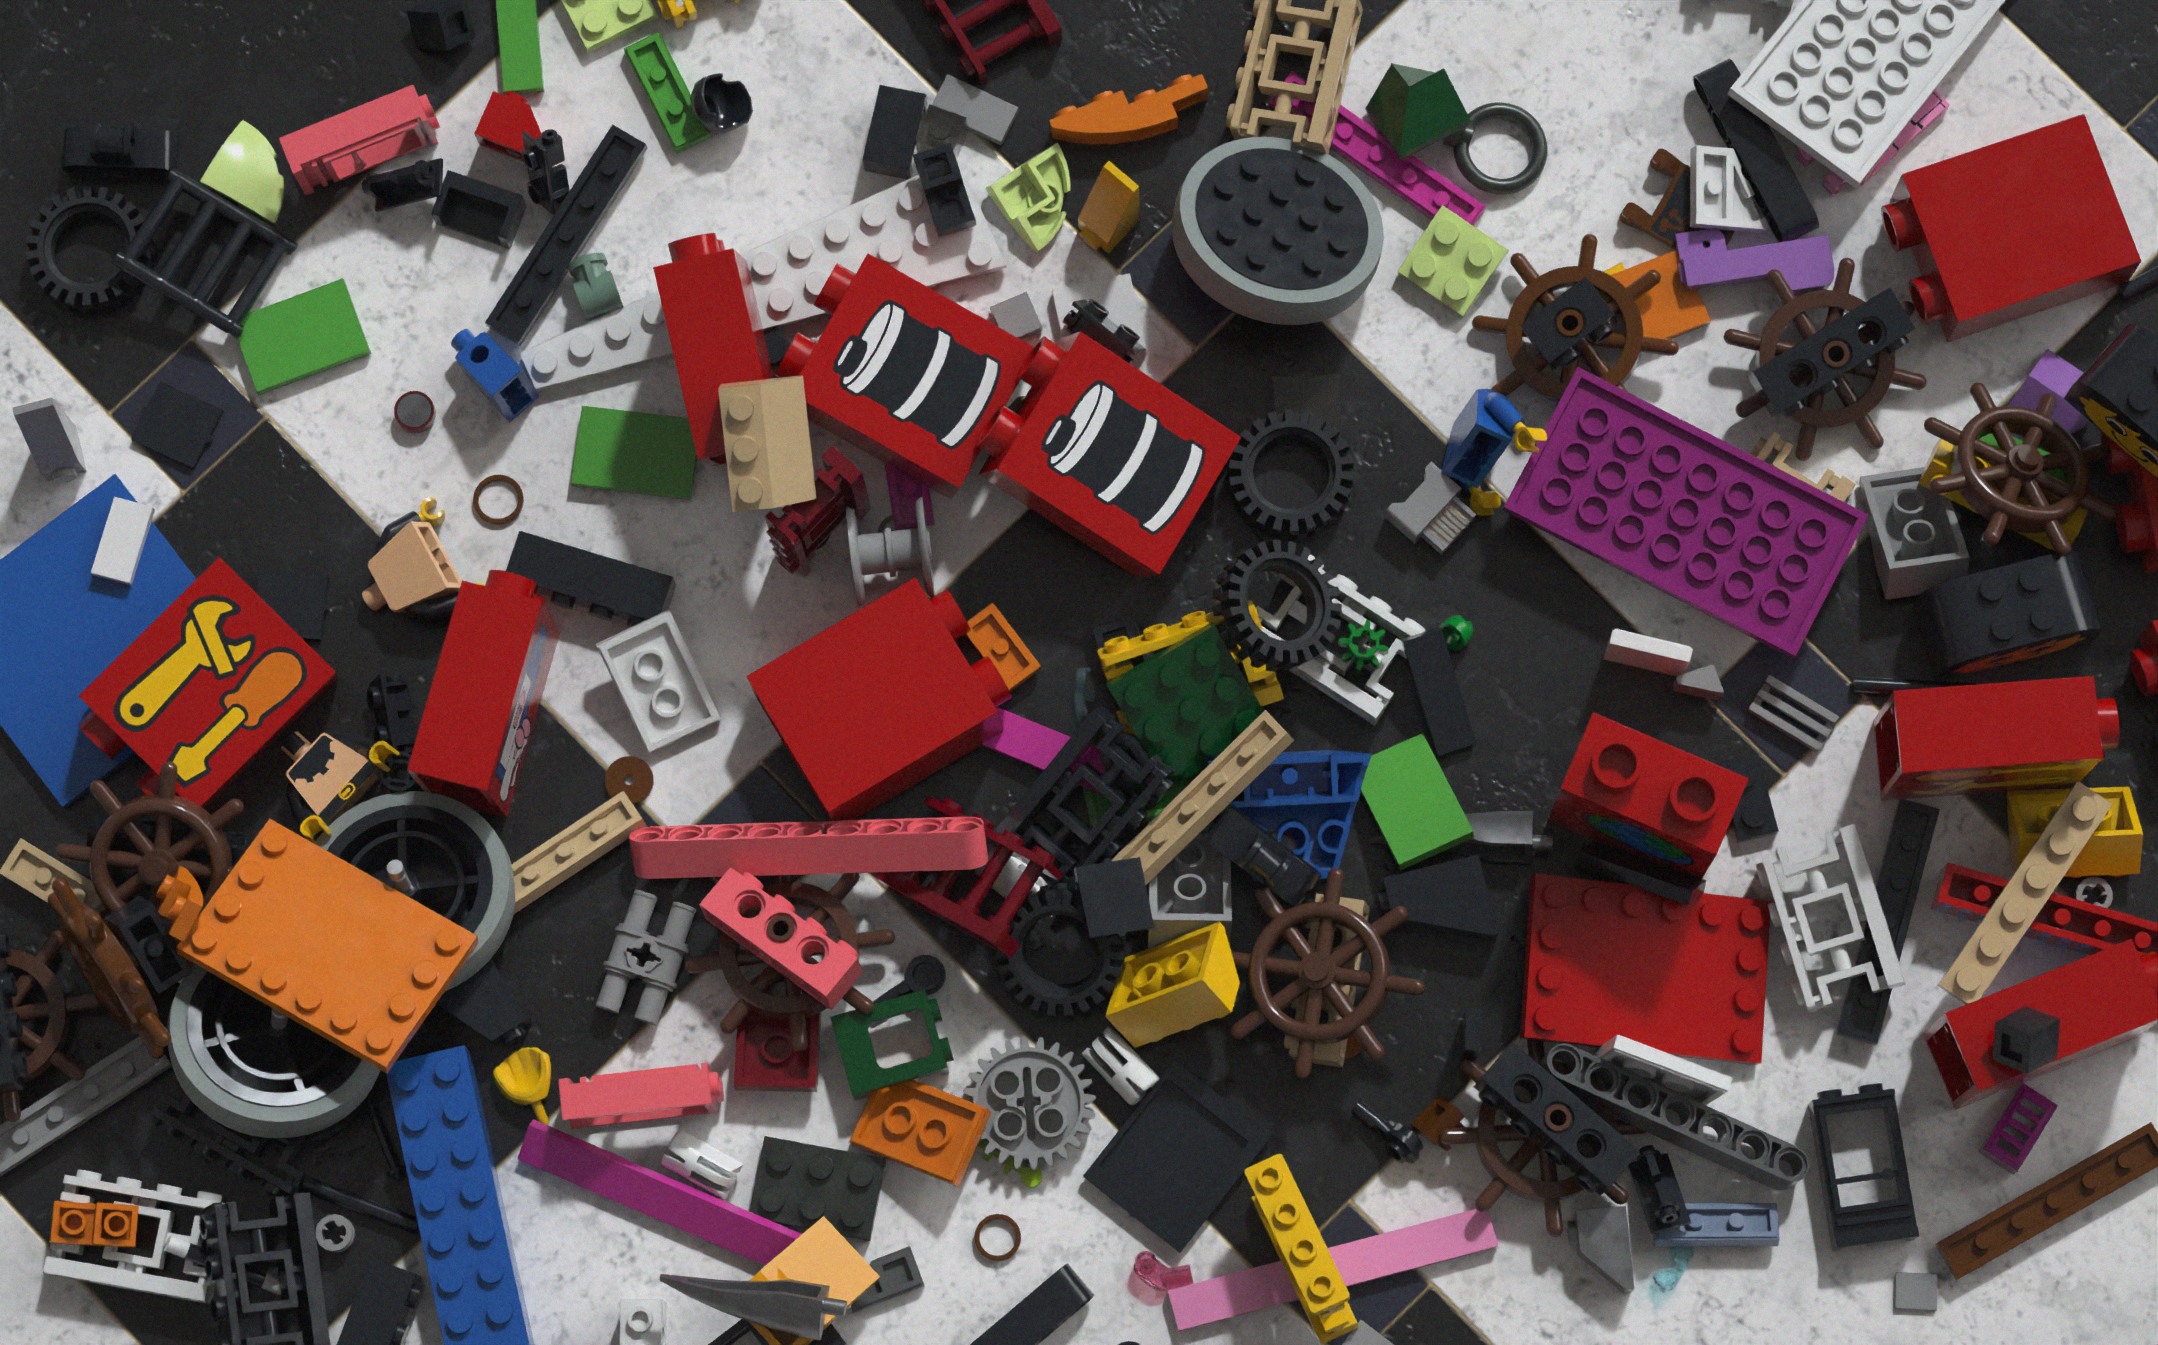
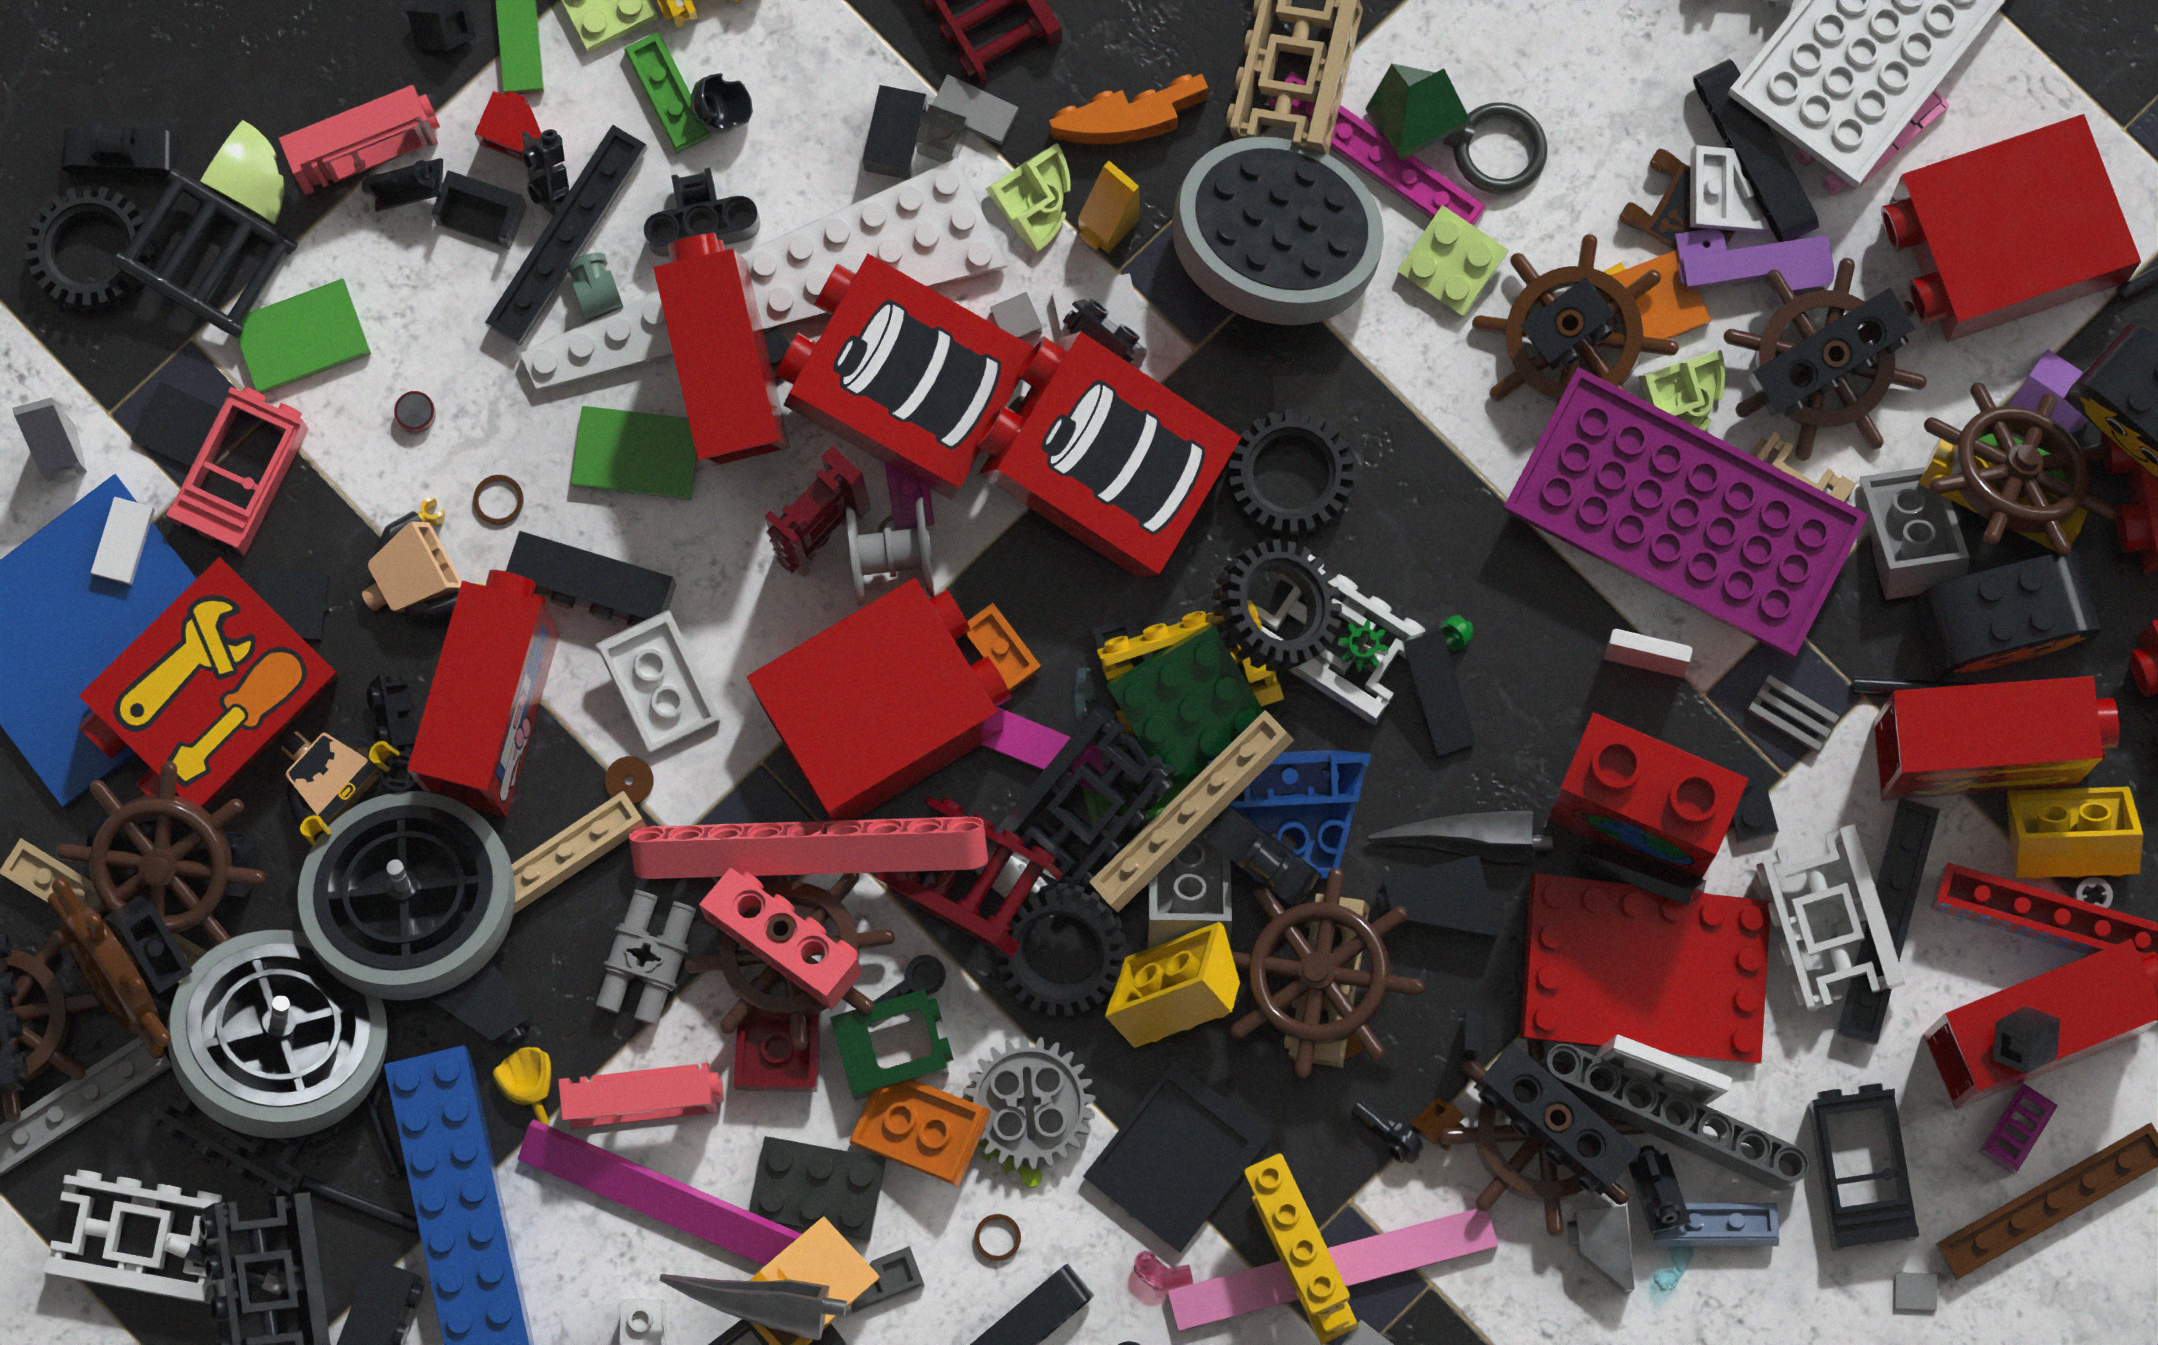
orange slope [50,1201,139,1248] -> none
orange slope [156,866,203,941] -> none
orange plate [176,819,479,1073] -> none
light grey bush [315,1214,355,1253] -> none
blue torso [451,329,540,423] -> none
white arm [661,1130,743,1199] -> none
tan slope [718,375,817,513] -> none
black slope [913,143,977,237] -> none
black piece [1074,857,1154,939] -> none
white arm [1081,1025,1159,1105] -> none
bright green tile [1361,733,1475,871] -> none
light grey piece [1385,462,1477,555] -> none
blue torso [1441,389,1547,516] -> none
light grey slope [1672,664,1724,700] -> none
tan plate [1937,781,2113,1005] -> none
none -> coral door [166,387,309,556]
none -> black piece [644,167,760,257]
none -> yellowish green brick [1639,350,1725,431]

